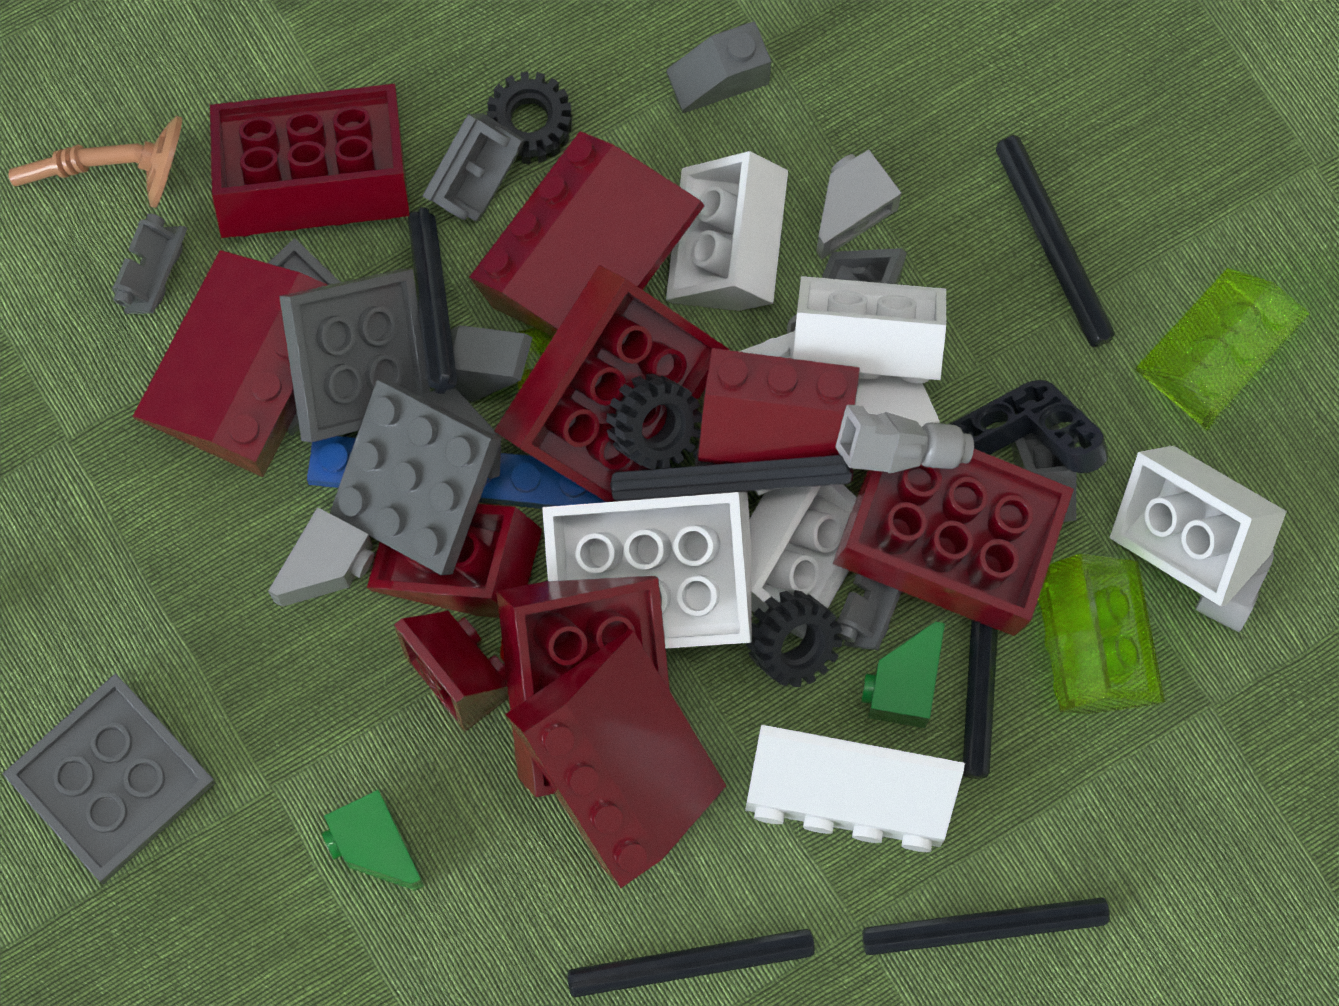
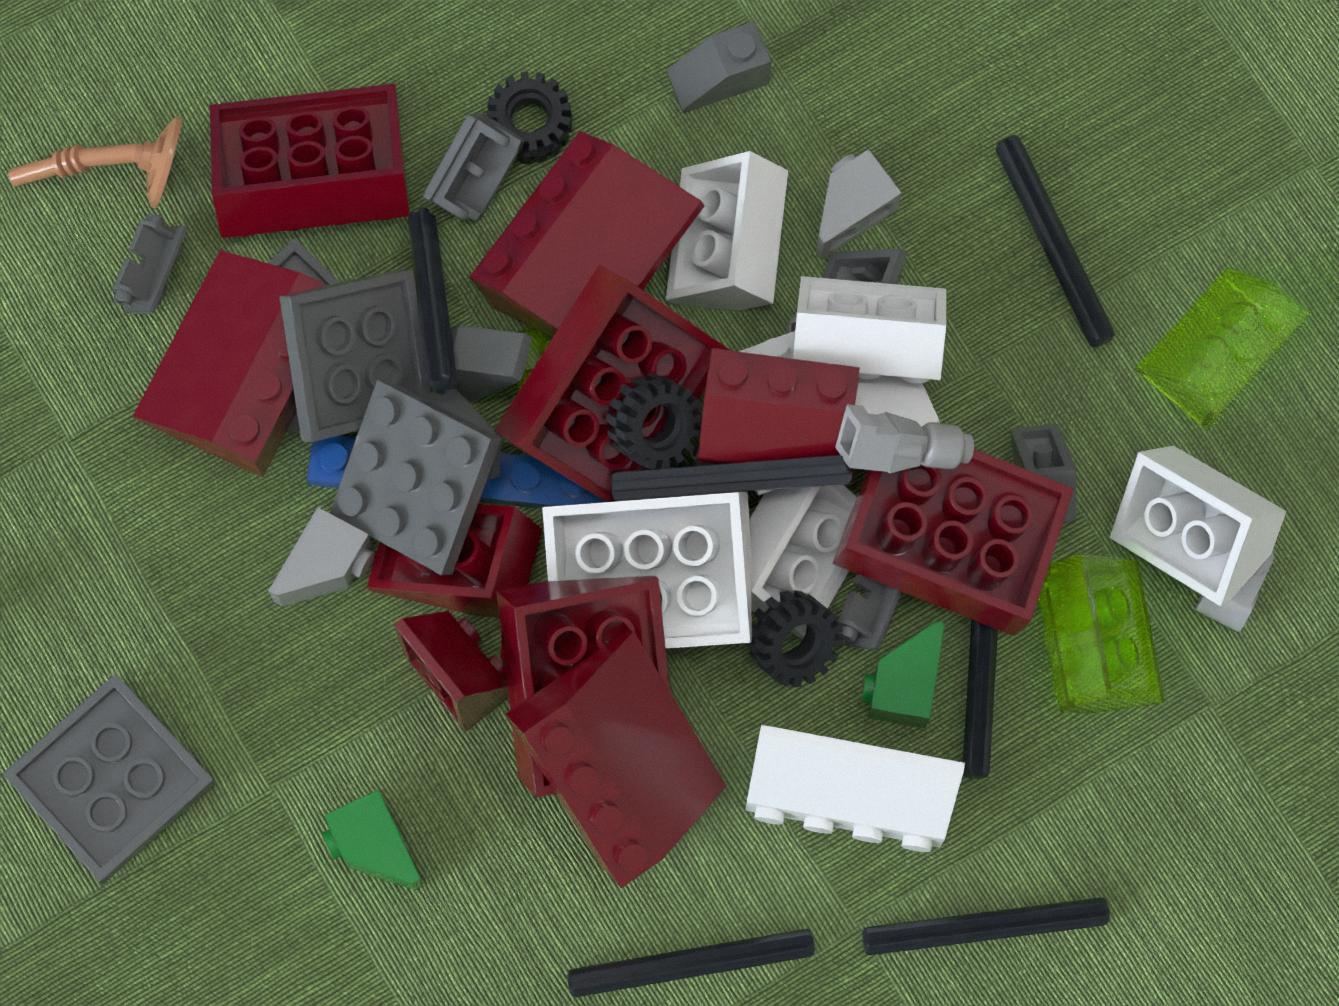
black beam [950,380,1108,473] -> none

